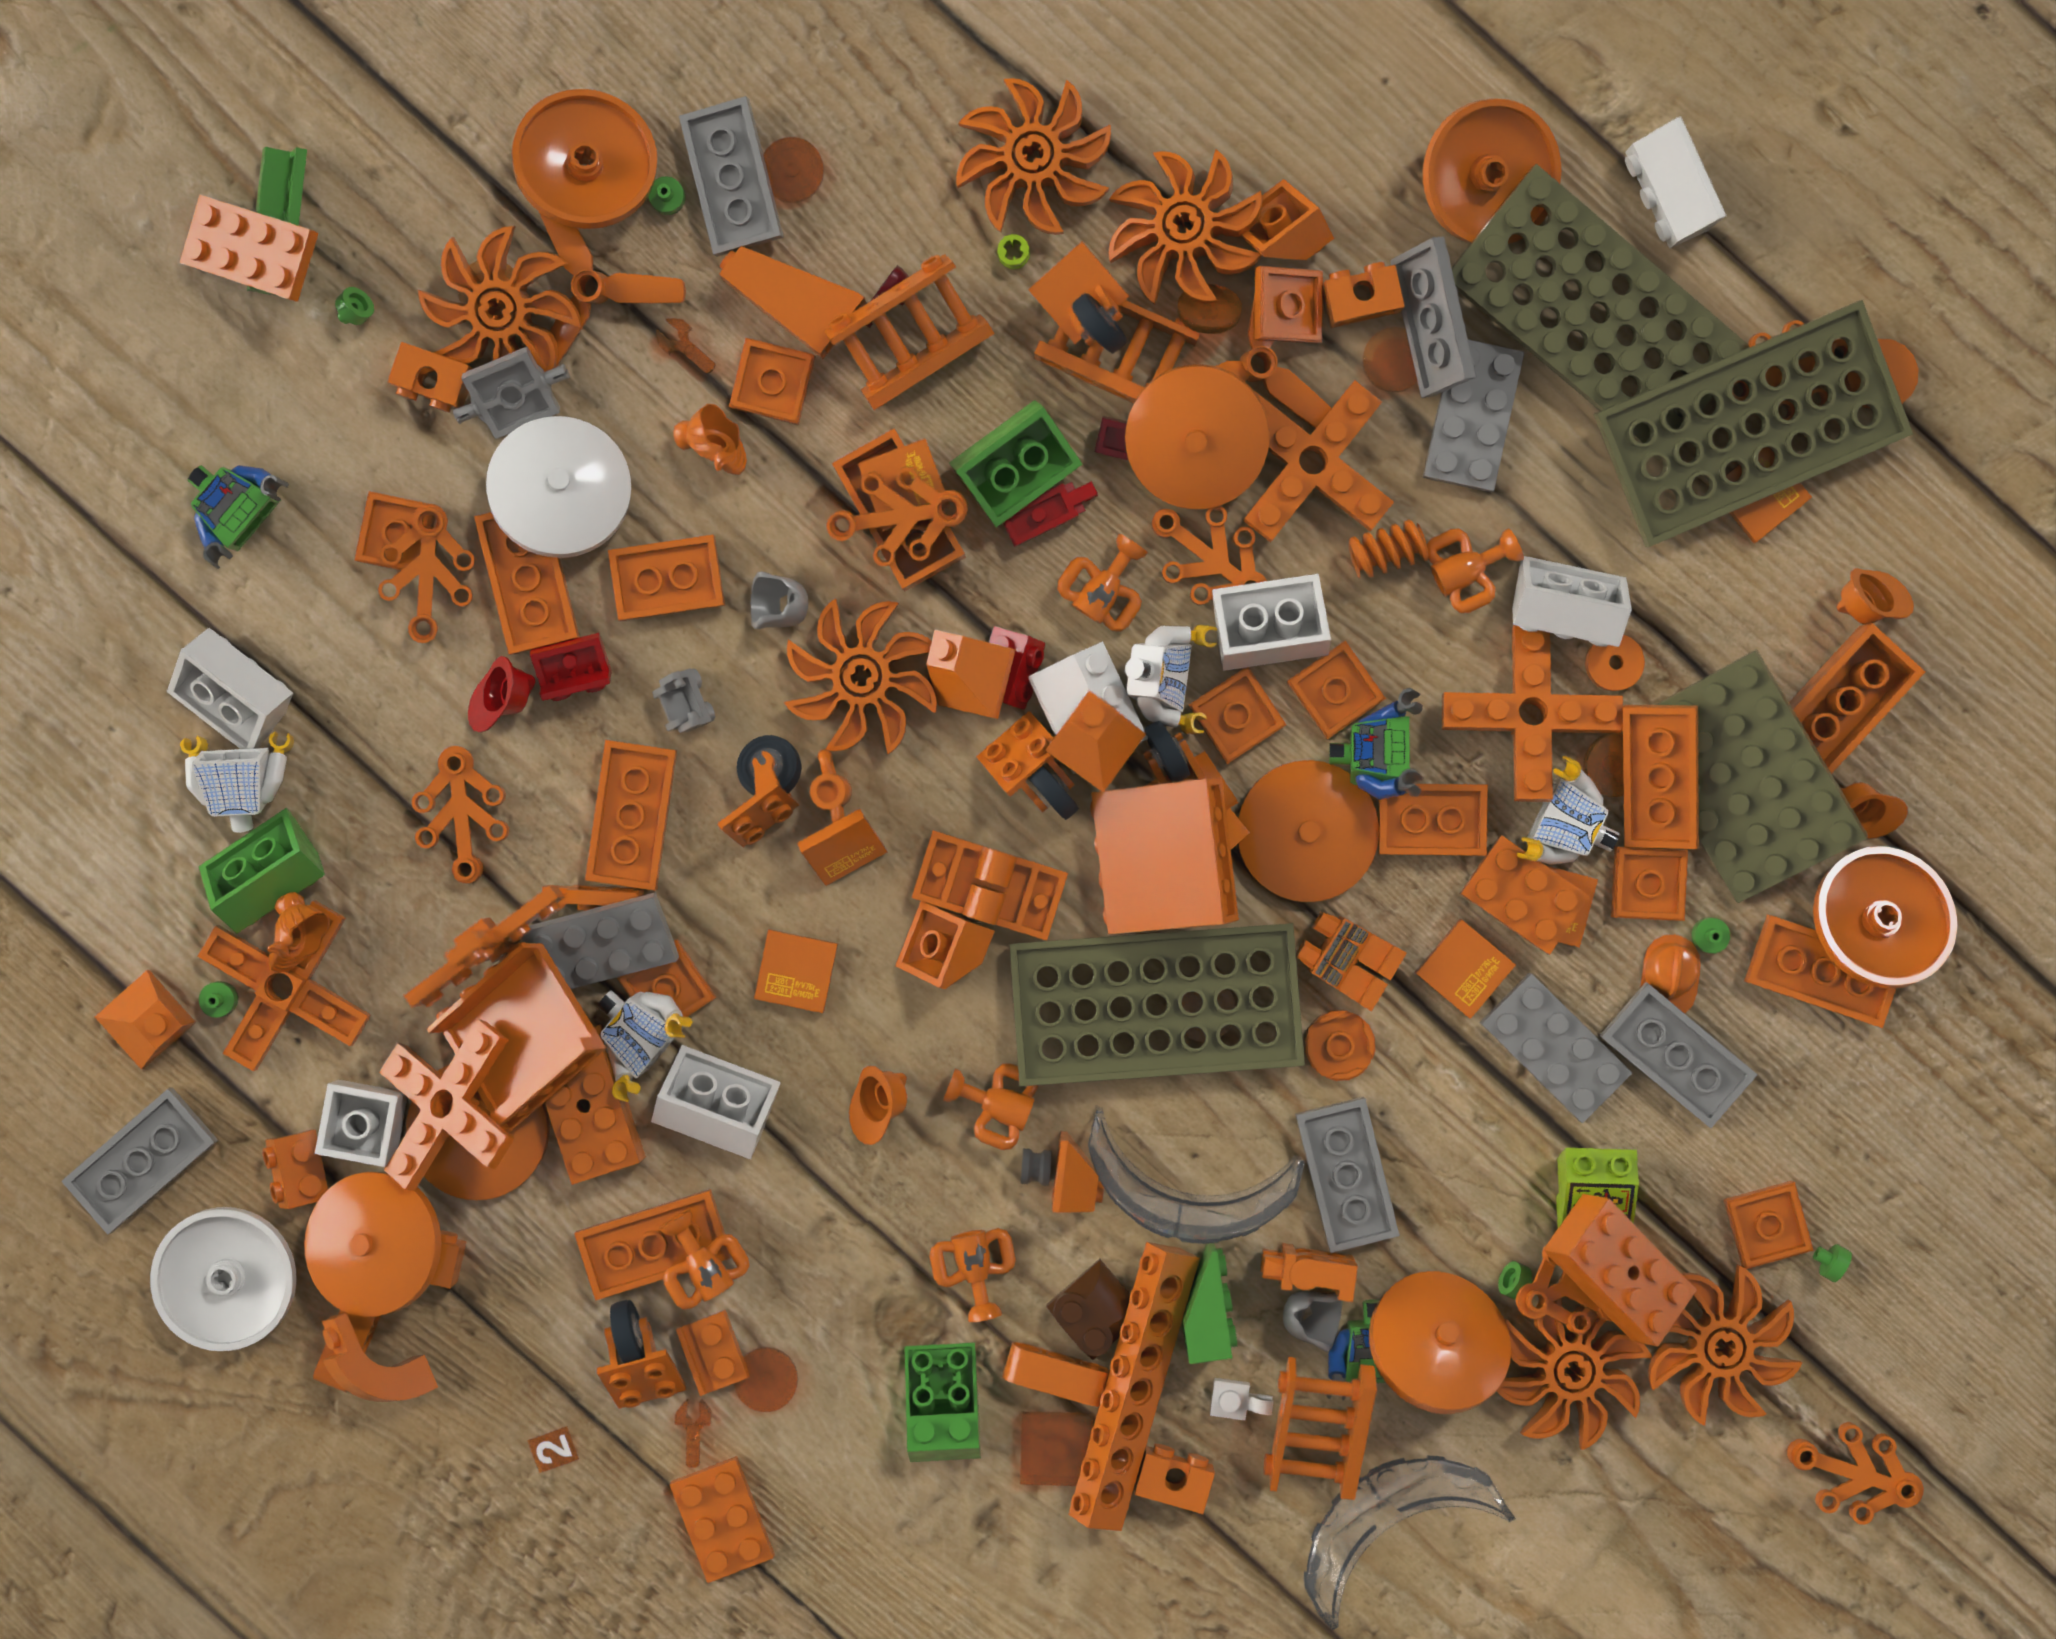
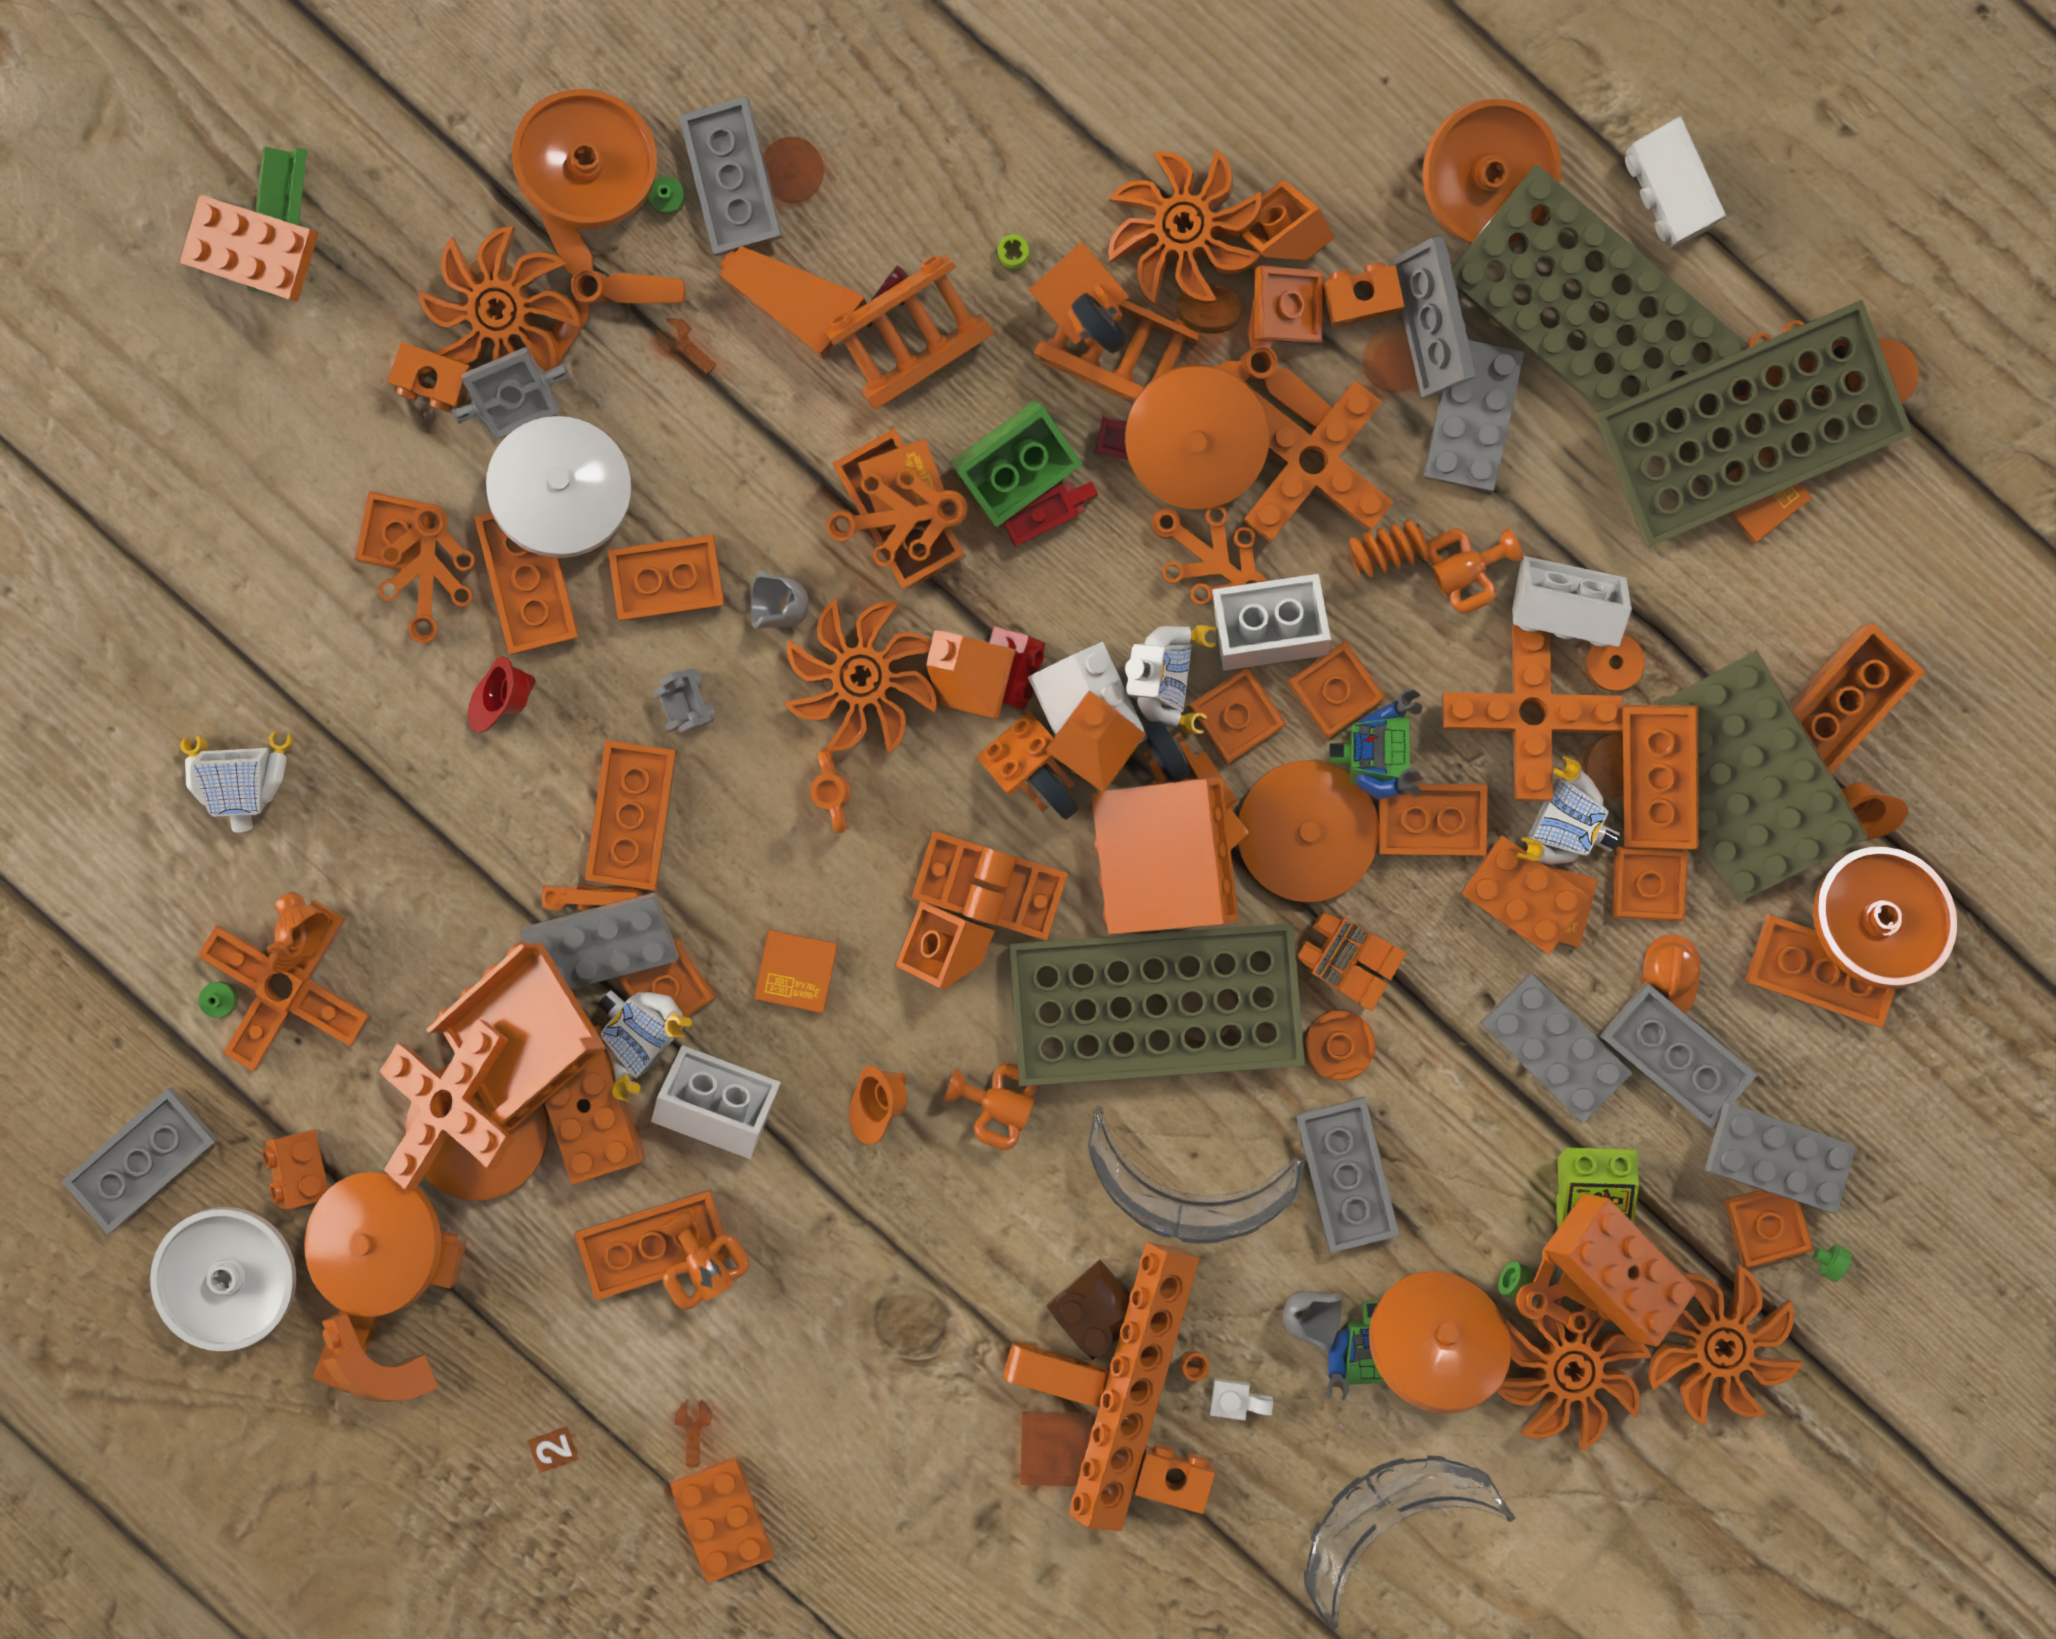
orange slope [95,970,196,1070] -> none
white slope [167,628,293,749] -> none
torso [187,465,289,569] -> none
bright green slope [199,808,325,934] -> none
white brick [315,1080,408,1167] -> none
bright green tile [335,287,374,325] -> none
orange piece [403,886,565,1008] -> none
orange plant [411,746,509,884] -> none
red bracket [530,633,612,701] -> none
orange plate [597,1300,687,1409] -> none
orange hair [673,404,747,475] -> none
orange plate [676,1310,750,1396] -> none
plate [717,735,802,847] -> none
orange tile [729,338,816,425] -> none
clear orange piece [734,1347,798,1412] -> none
orange tile [797,809,887,886] -> none
bright green slope [905,1343,981,1462] -> none
orange piece [929,1228,1016,1322] -> none
orange piece [956,78,1111,235] -> none
dark grey wheel [1021,1148,1052,1186] -> none
orange slope [1052,1131,1105,1213] -> none
orange piece [1057,533,1148,632] -> none
bright green slope [1182,1242,1238,1364] -> none
orange hips [1260,1243,1358,1302] -> none
orange fence [1263,1357,1377,1500] -> none
orange tile [1415,919,1516,1019] -> none
bright green tile [1691,917,1730,953] -> none
orange plant [1787,1422,1924,1525] -> none
orange piece [1836,568,1914,625] -> none
none -> orange hinge [1178,1351,1209,1381]
none -> light grey plate [1704,1102,1856,1214]

